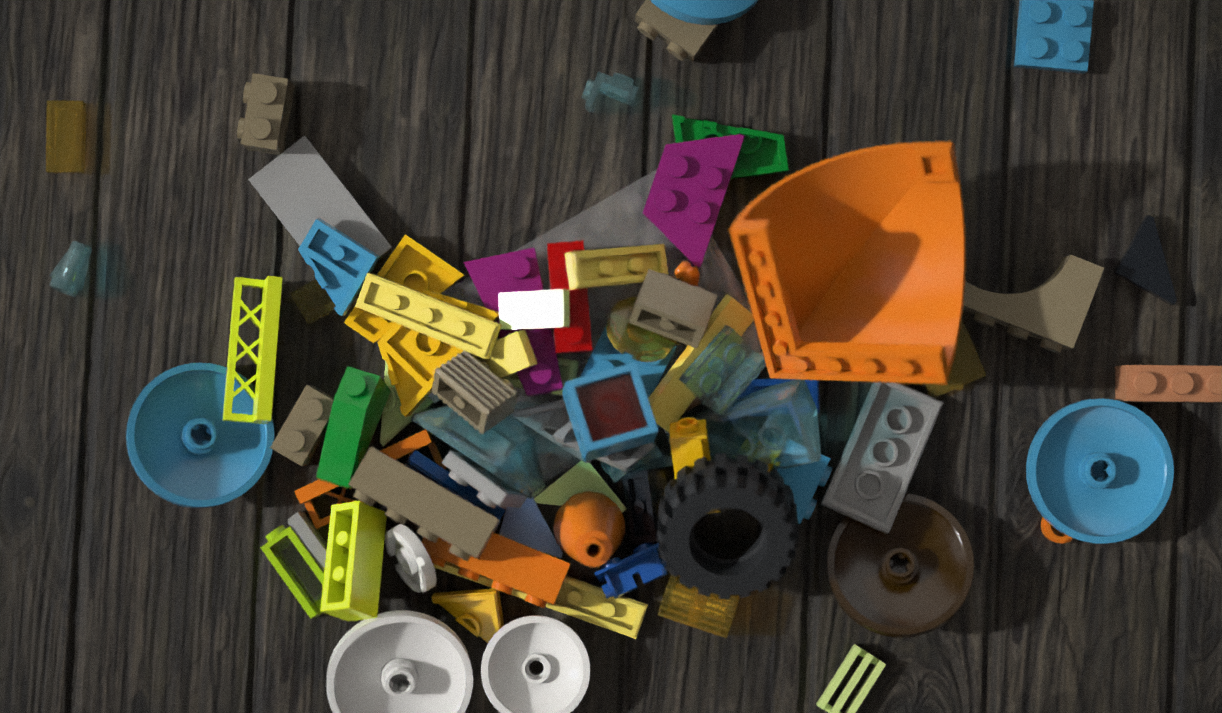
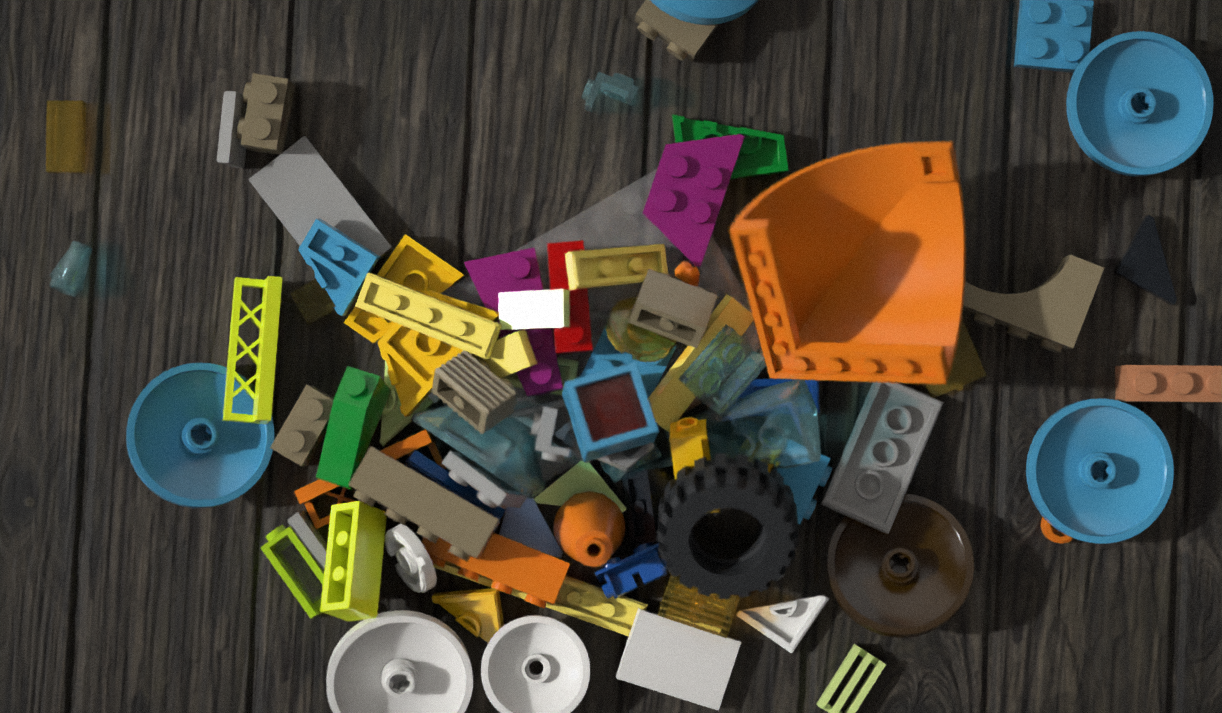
none -> light grey tile [217,91,247,168]
none -> light grey bracket [531,406,572,463]
none -> white tile [615,608,741,711]
none -> white tile [736,594,829,653]
none -> dark azure dish [1066,31,1214,177]

